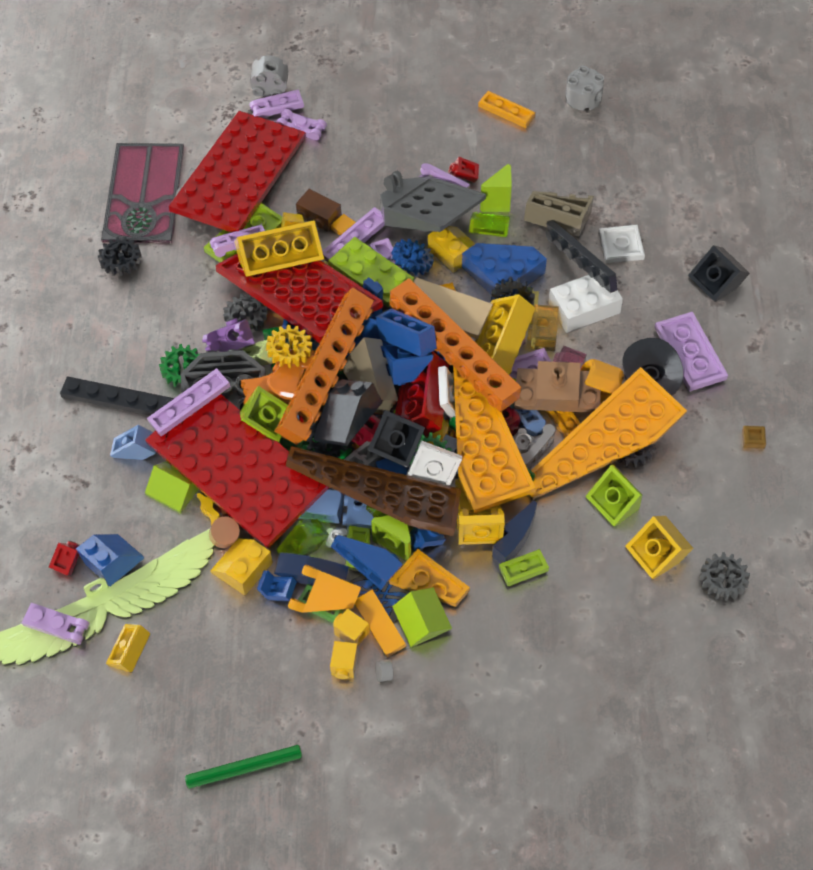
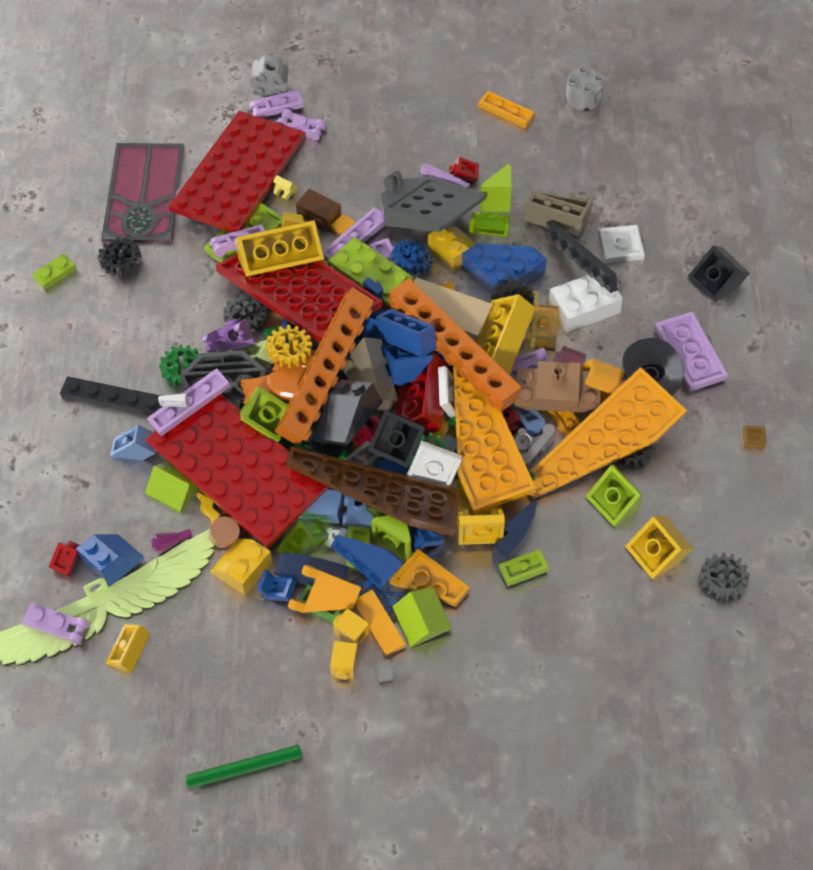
none -> lime plate [31,253,76,291]
none -> magenta cone [150,529,192,555]
none -> white piece [158,394,189,407]
none -> light yellow tile [273,175,299,200]

